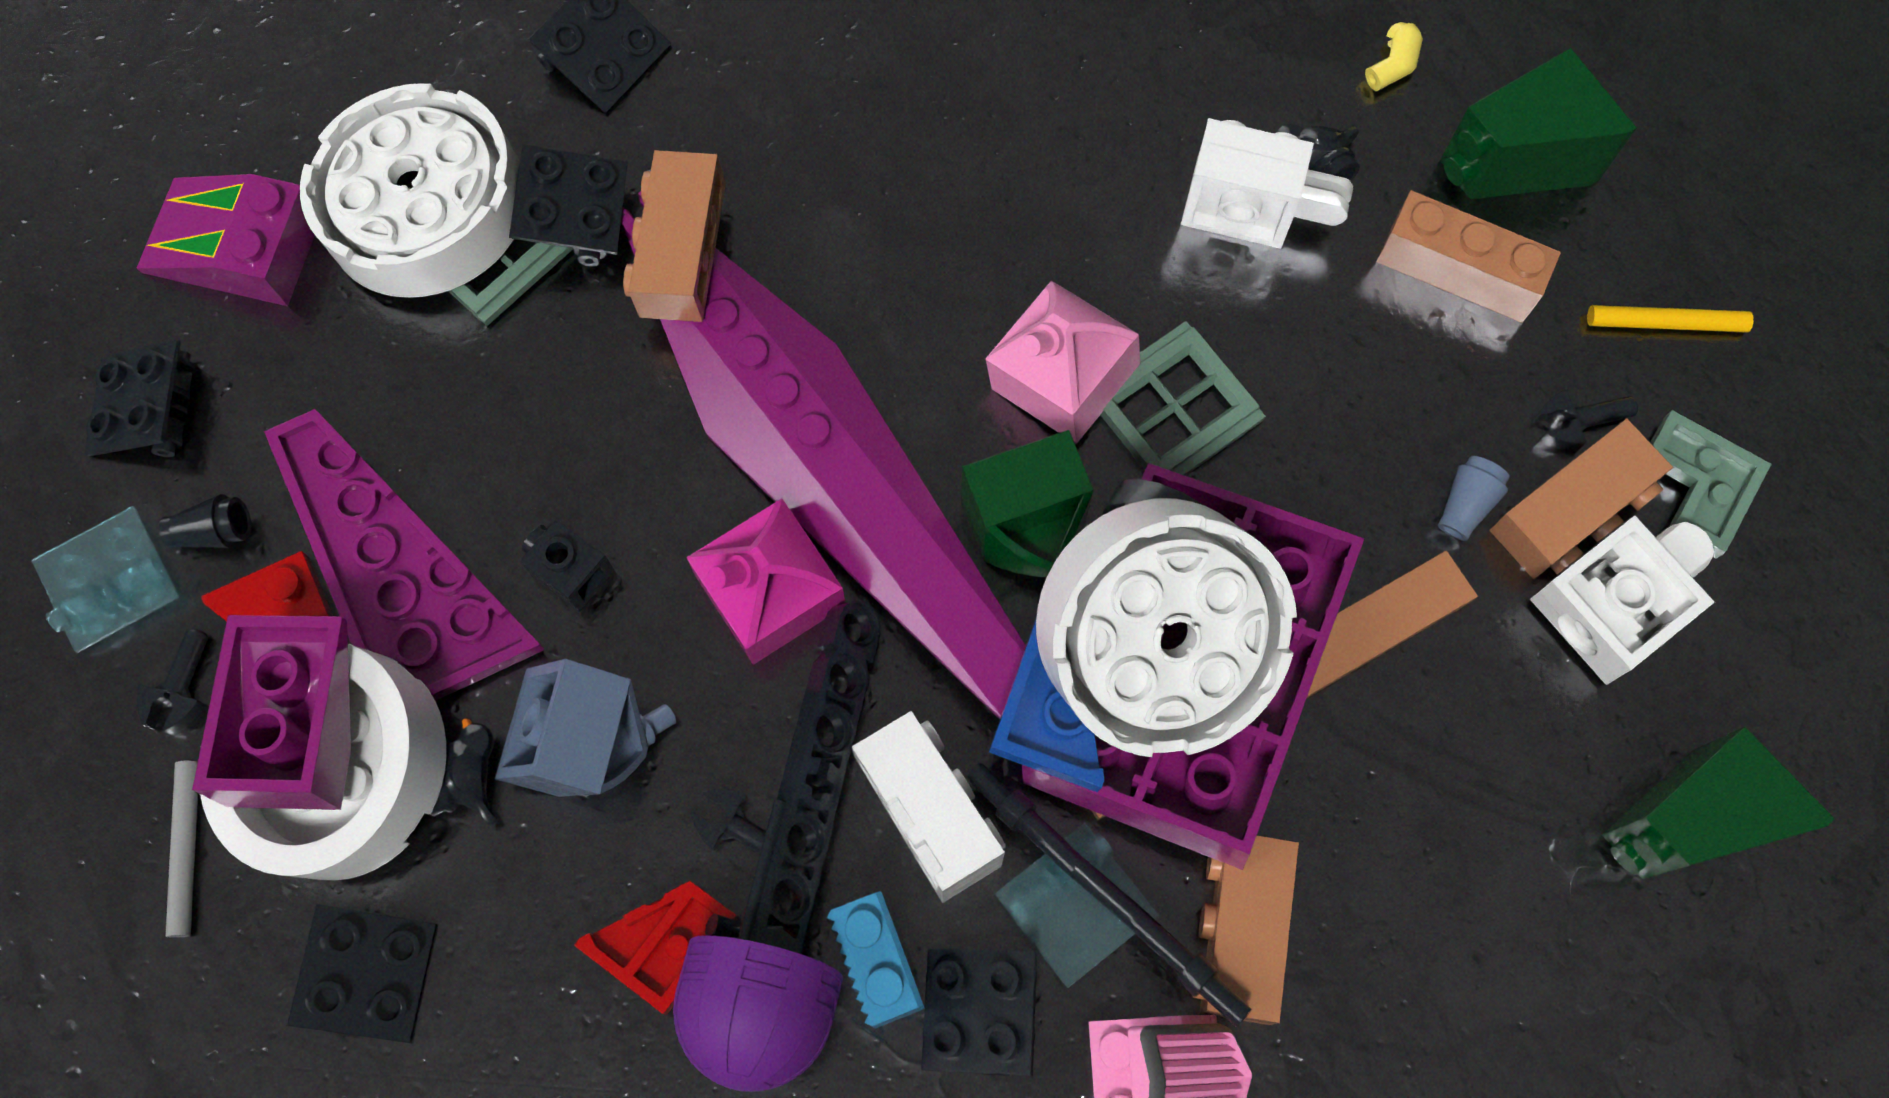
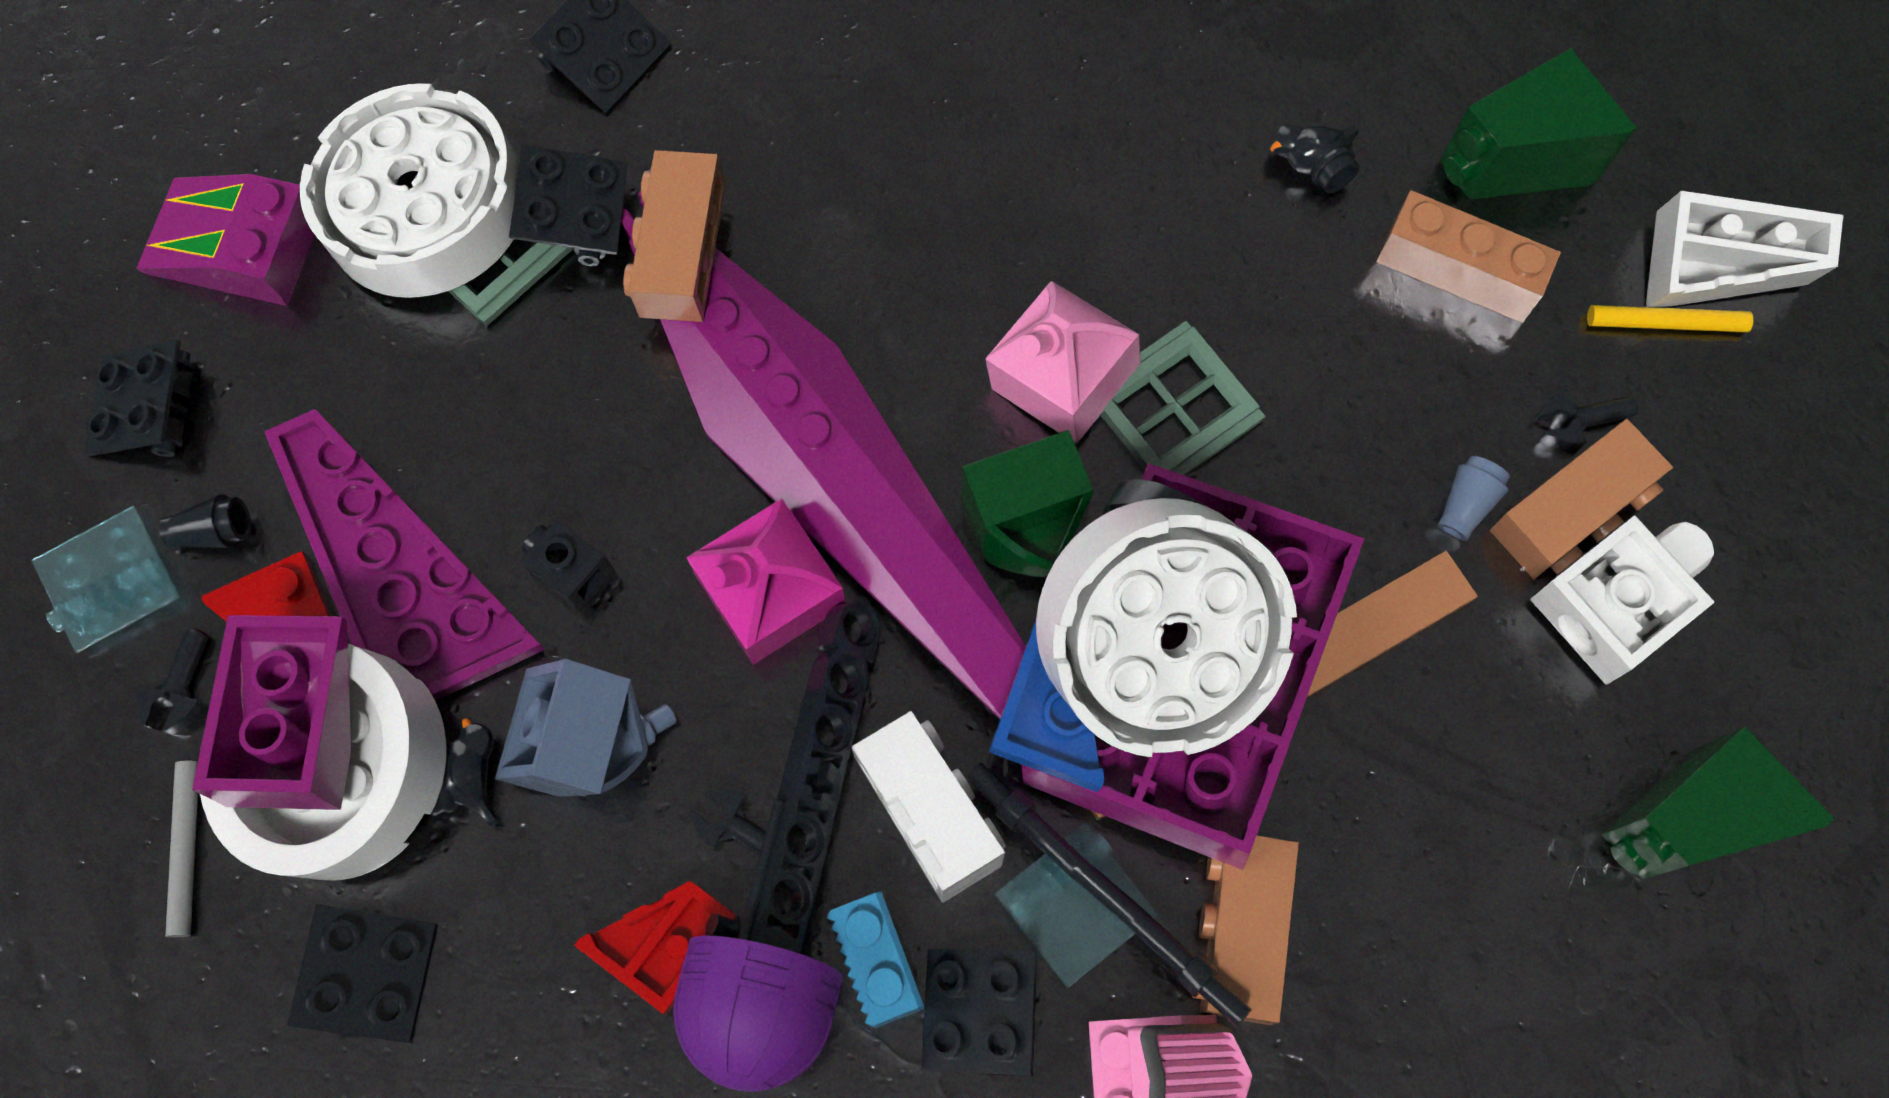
white brick [1181,118,1353,249] -> none
light yellow arm [1365,22,1423,91] -> none
sand green plate [1650,410,1771,559] -> none
none -> white wedge [1645,191,1843,308]

